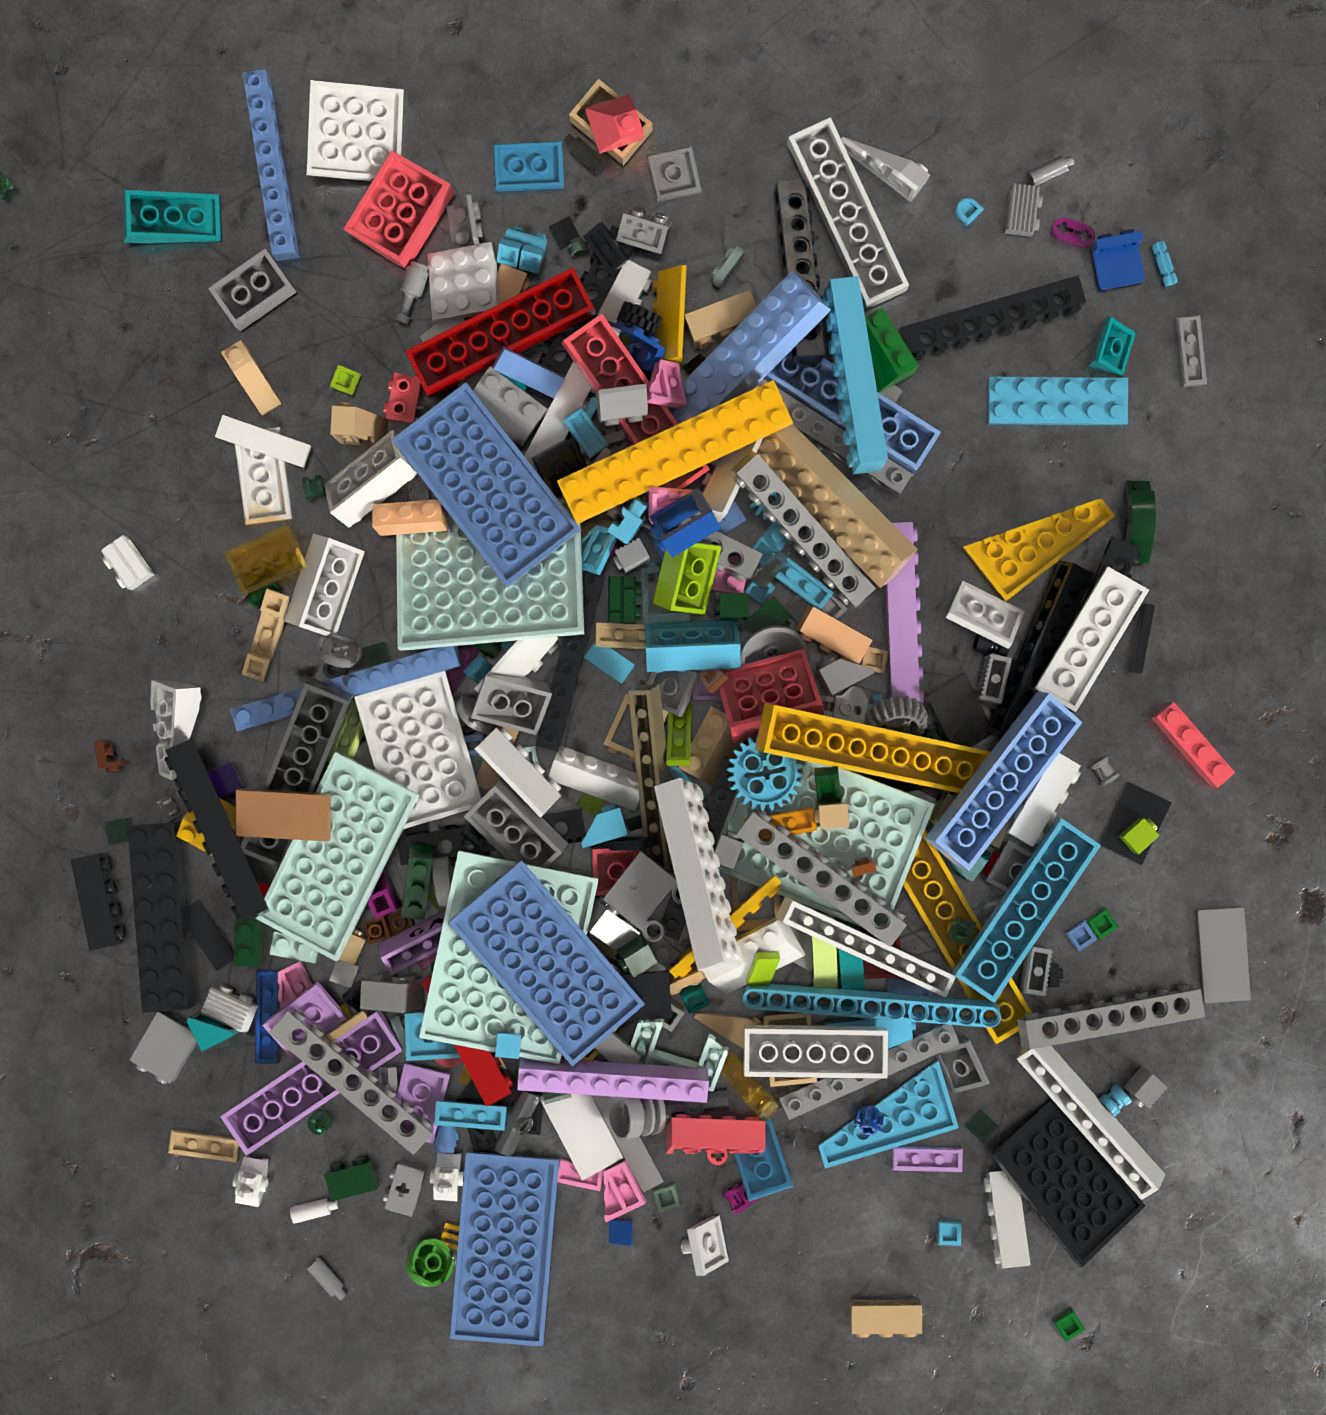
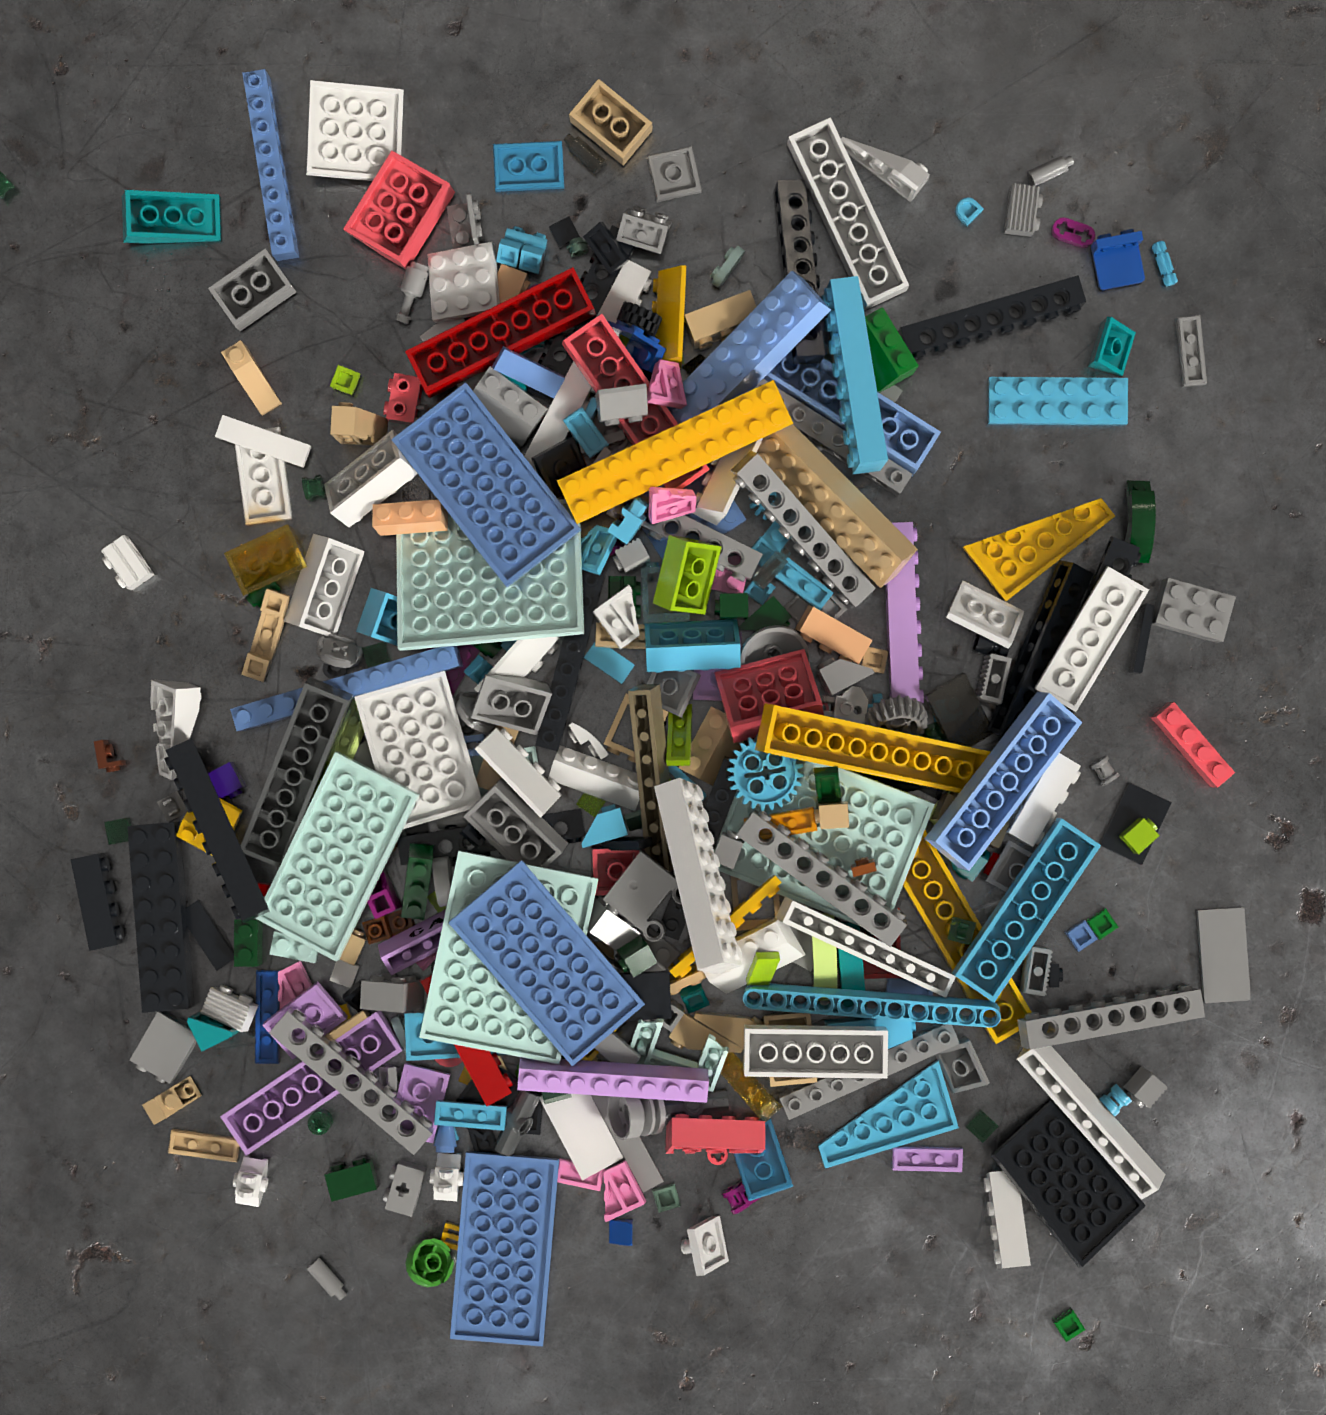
medium nougat tile [236,788,331,842] -> none
white cylinder [290,1198,338,1224] -> none
medium azure tile [495,1032,521,1059] -> none
coral slope [585,94,644,154] -> none
blue window [650,488,721,557] -> none
nougat tile [698,670,729,693] -> none
tan brick [850,1300,922,1338] -> none
blue gear [854,1105,884,1135] -> none
medium azure tile [937,1220,962,1246] -> none
none -> tan slope [142,1076,202,1125]
none -> medium azure slope [356,588,398,646]
none -> white slope [568,723,609,760]
none -> white wing [593,585,640,650]
none -> tan slope [669,1011,743,1053]
none -> light grey brick [1151,578,1236,643]

